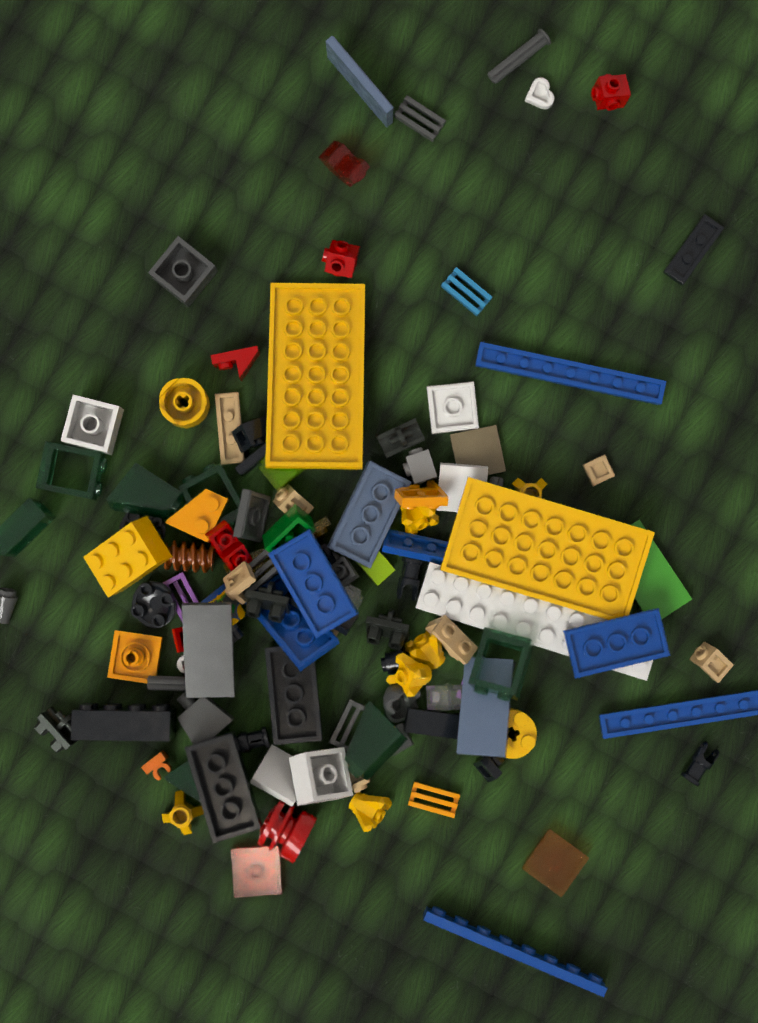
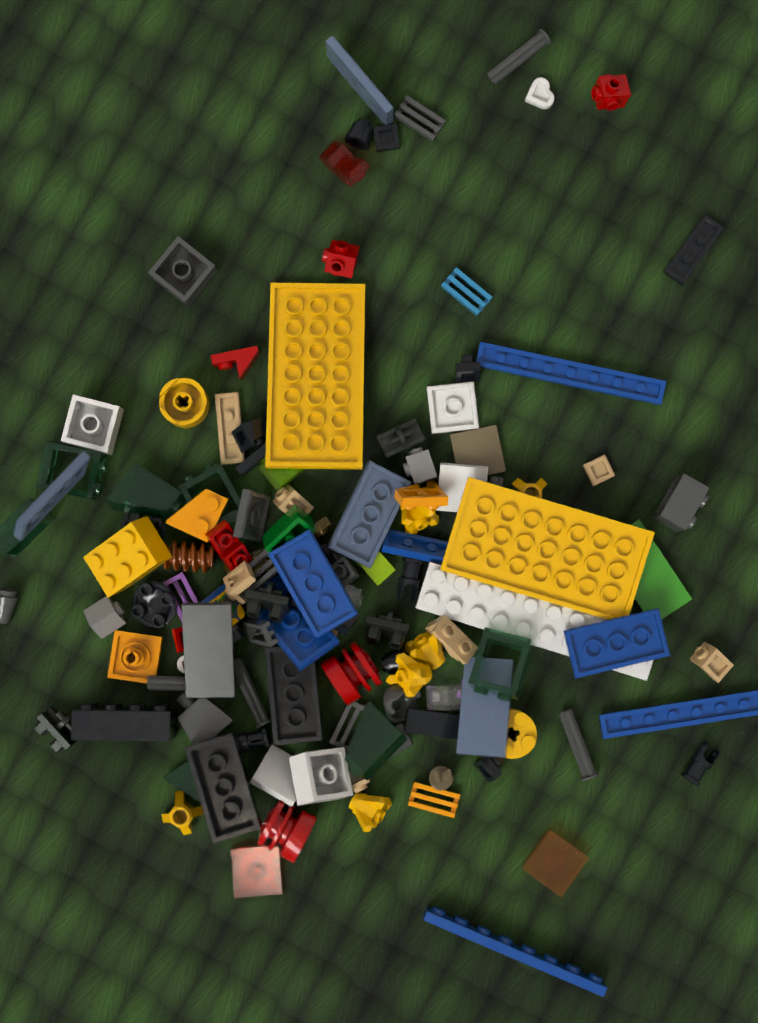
orange tile [141,750,172,781] -> none
none -> sand blue tile [14,451,90,541]
none -> light grey brick [83,596,126,639]
none -> dark grey axle [234,658,271,728]
none -> dark grey tile [241,617,278,647]
none -> red wheel [321,641,382,706]
none -> black hat [344,119,373,150]
none -> black tile [373,124,400,153]
none -> dark tan plate [429,766,453,791]
none -> black tile [455,354,481,383]
none -> dark grey axle [559,709,599,781]
none -> dark grey brick [652,474,709,532]

